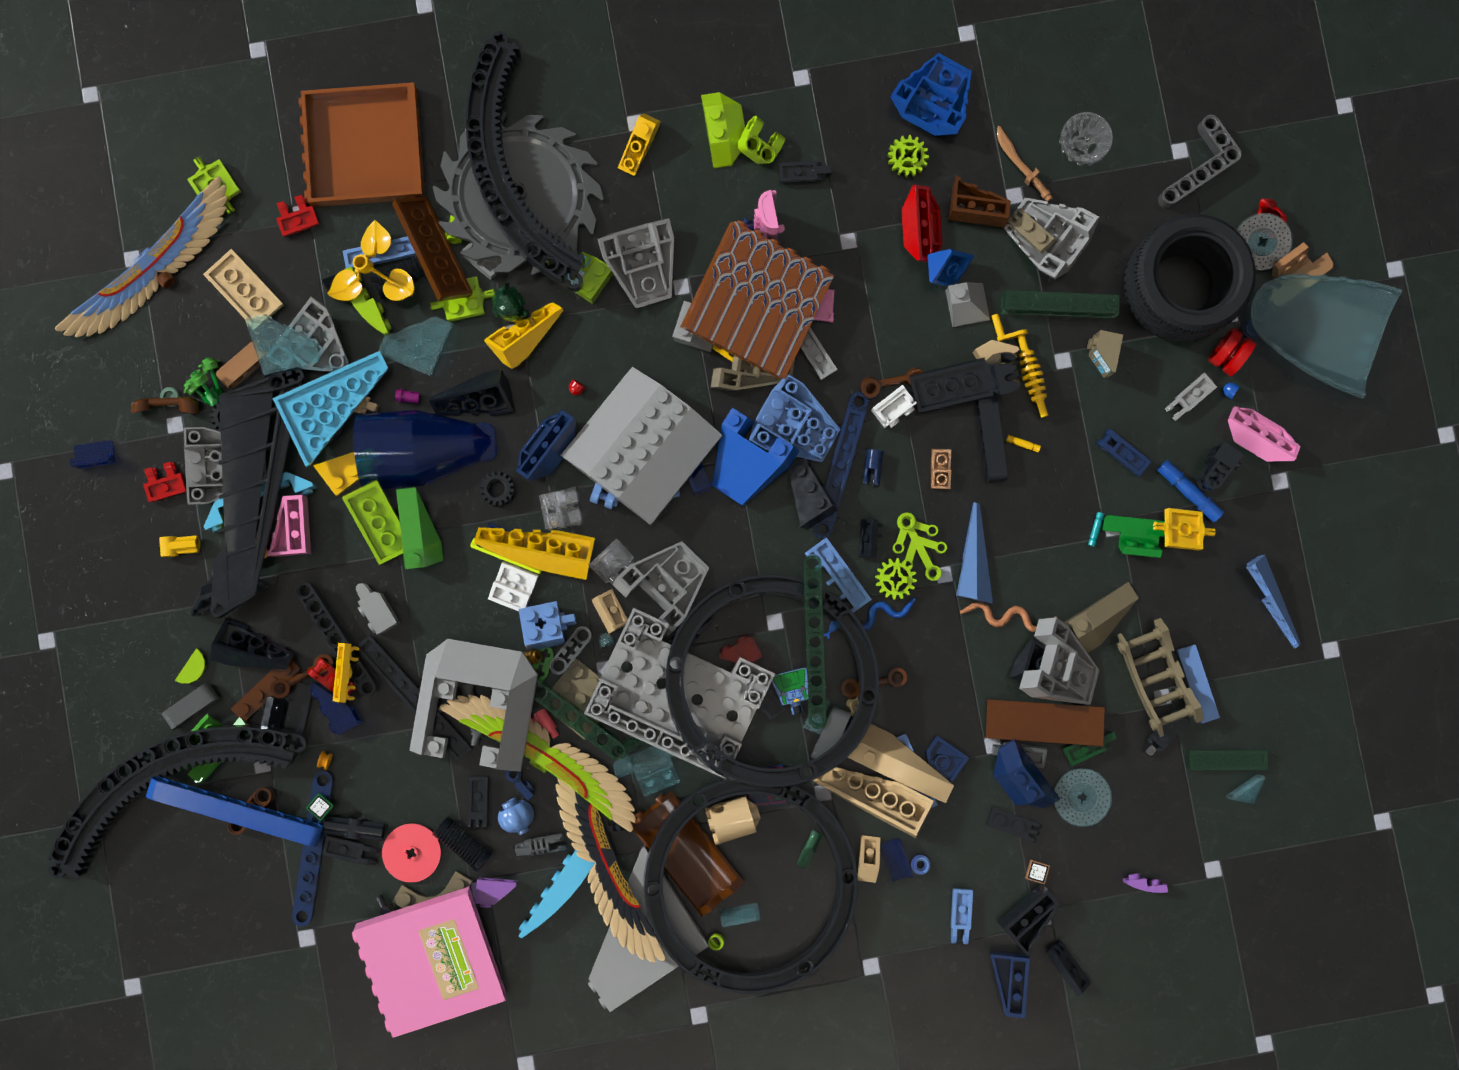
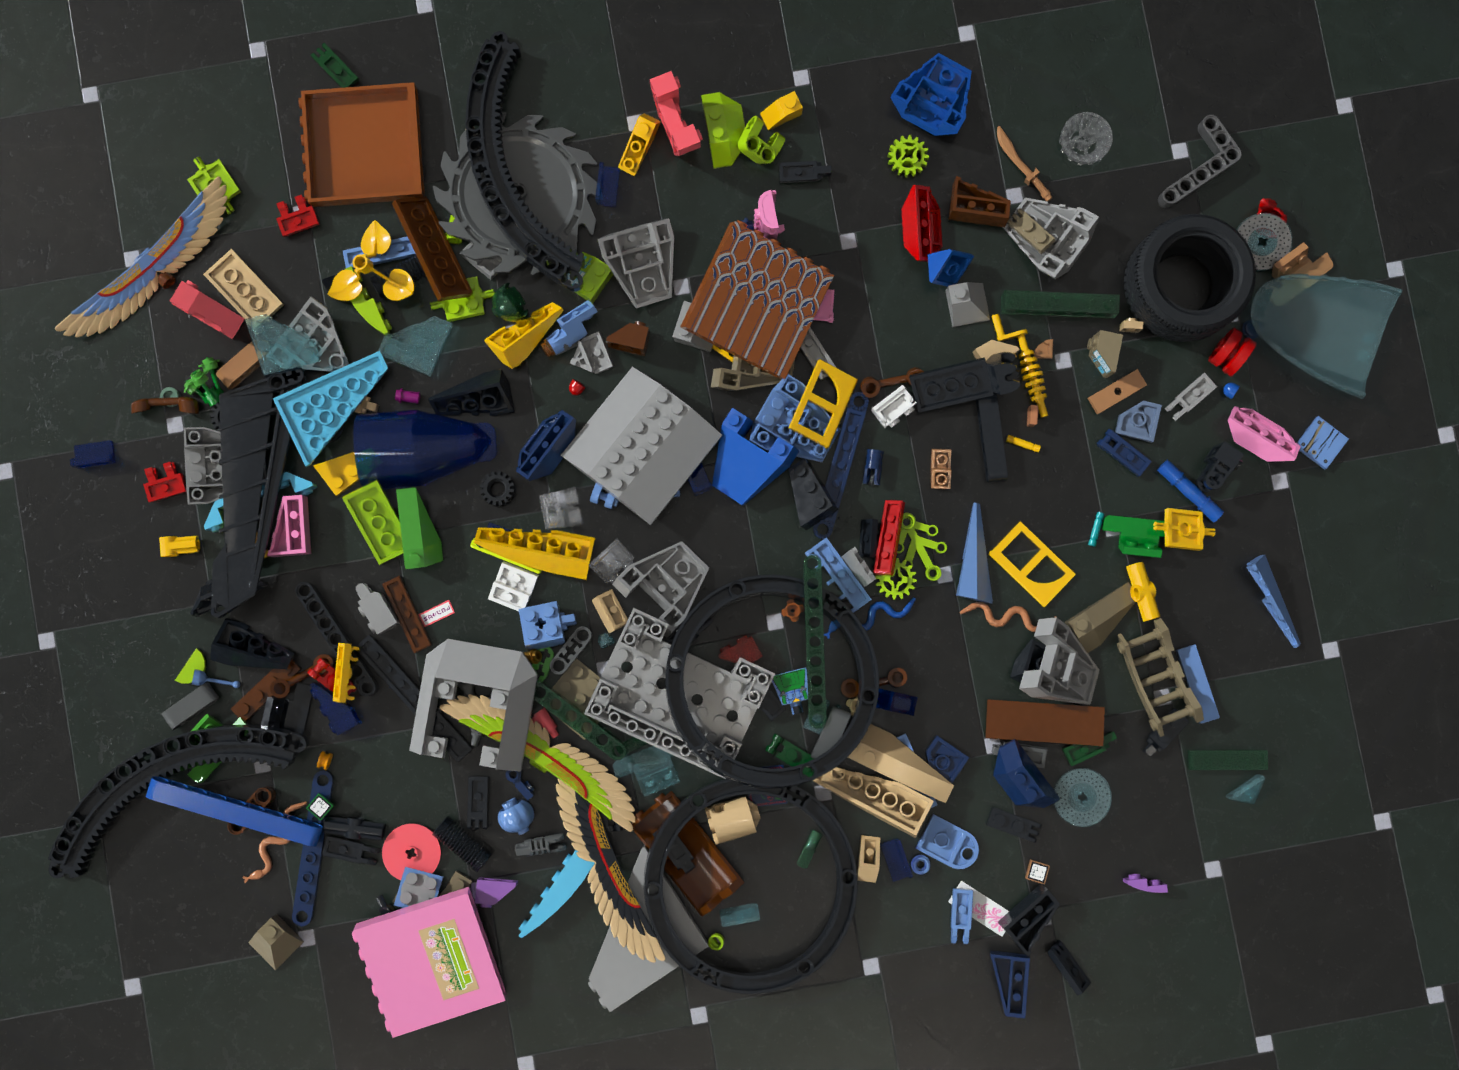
none -> coral wedge [170,280,245,339]
none -> medium blue hinge [192,669,241,688]
none -> nougat animal [242,801,307,883]
none -> dark tan slope [248,914,304,970]
none -> dark green hinge [310,43,359,88]
none -> reddish brown tile [382,576,432,653]
none -> light grey piece [394,867,443,908]
none -> white sticker [419,600,455,627]
none -> medium blue plate [540,300,597,357]
none -> light grey slope [570,331,615,374]
none -> clear blue panel [595,162,620,207]
none -> reddish brown slope [606,321,650,356]
none -> coral wedge [650,71,703,156]
none -> black hinge [652,830,696,874]
none -> yellow slope [760,91,803,131]
none -> dark green plate [765,734,813,777]
none -> dark orange plate [781,599,804,622]
none -> yellow window [788,359,858,448]
none -> light grey slope [841,547,876,588]
none -> red tile [873,500,905,576]
none -> clear blue slope [876,689,918,716]
none -> medium blue tile [916,814,979,869]
none -> white sticker [948,881,1009,936]
none -> yellow window [989,521,1076,607]
none -> nougat tile [1027,405,1038,427]
none -> medium nougat tile [1033,339,1053,359]
none -> medium nougat tile [1087,369,1147,414]
none -> sand blue plate [1115,401,1162,443]
none -> tan plate [1120,318,1143,333]
none -> yellow piece [1126,562,1160,622]
none -> medium blue tile [1297,416,1349,470]

